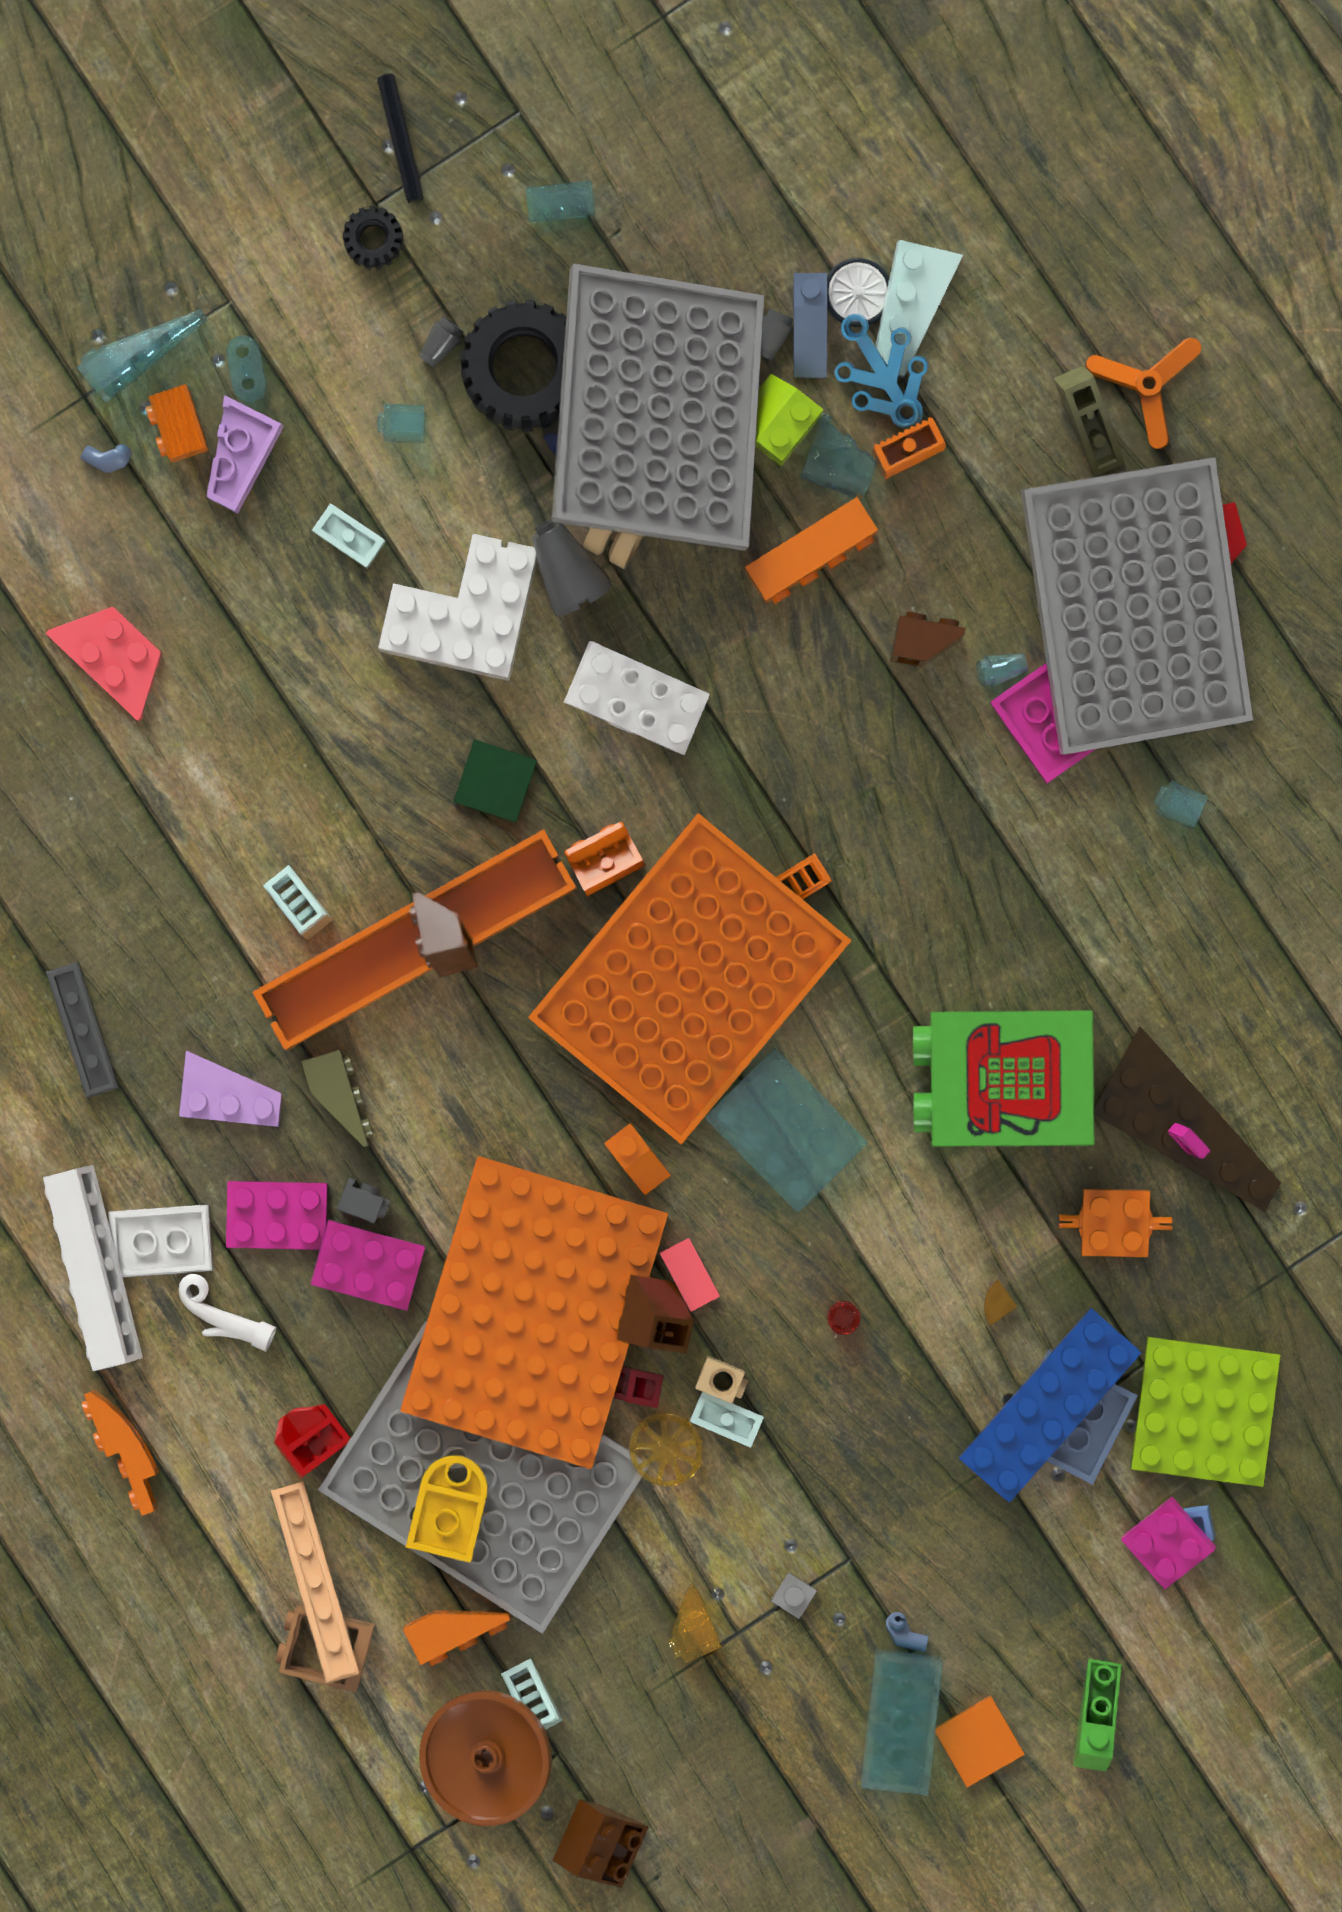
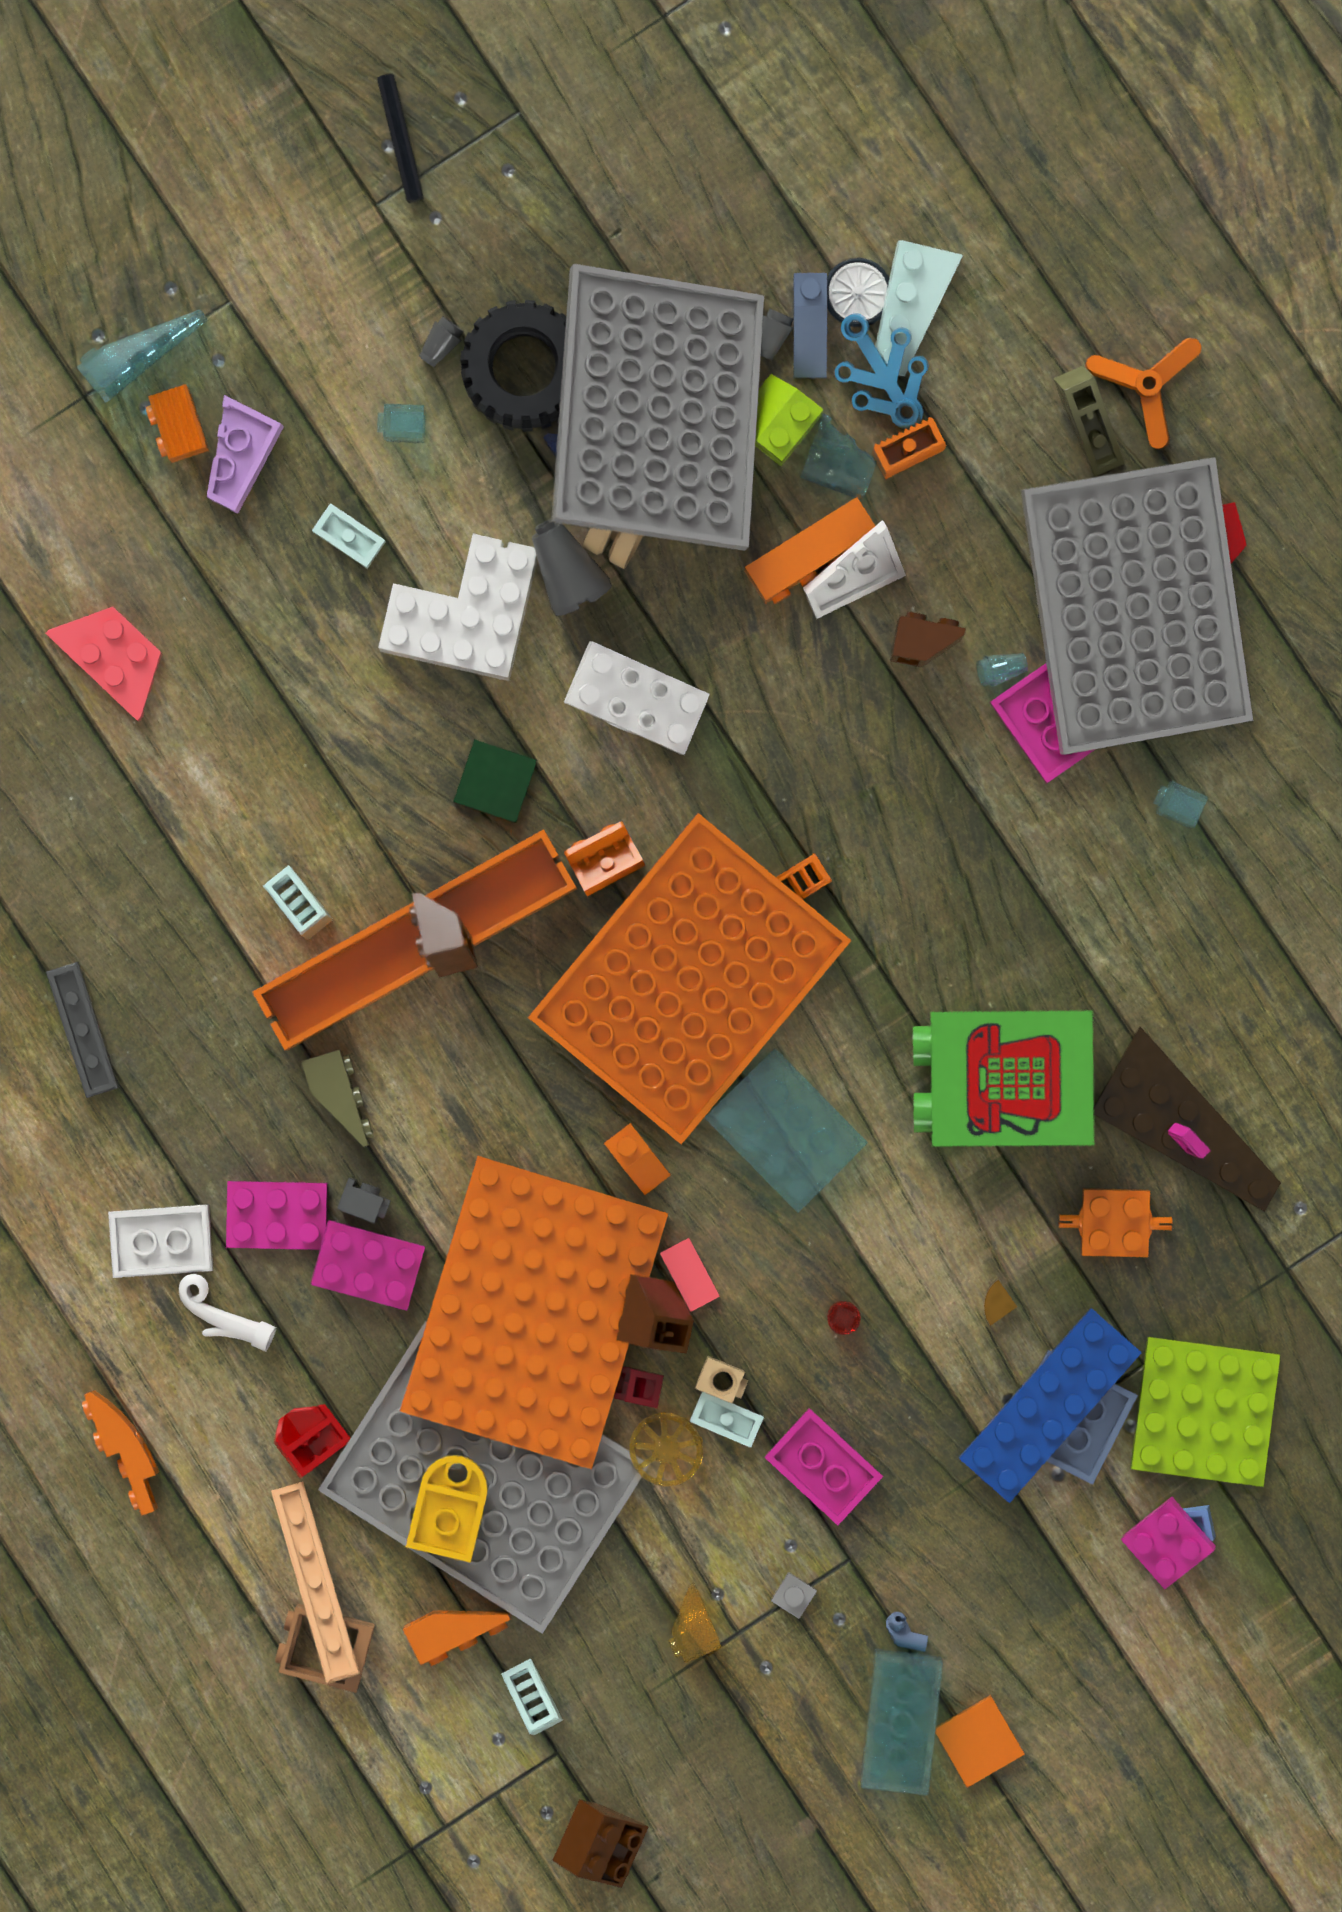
white brick [43,1165,143,1371] -> none
sand blue arm [81,444,132,473] -> none
lavender wing [179,1051,283,1127] -> none
clear light blue plate [227,336,266,403] -> none
black tyre [343,206,403,270] -> none
dark orange dish [419,1690,552,1826] -> none
clear light blue plate [526,181,595,223] -> none
bright green slope [1073,1659,1122,1772] -> none
none -> dark pink plate [764,1408,883,1525]
none -> white wing [803,520,906,619]

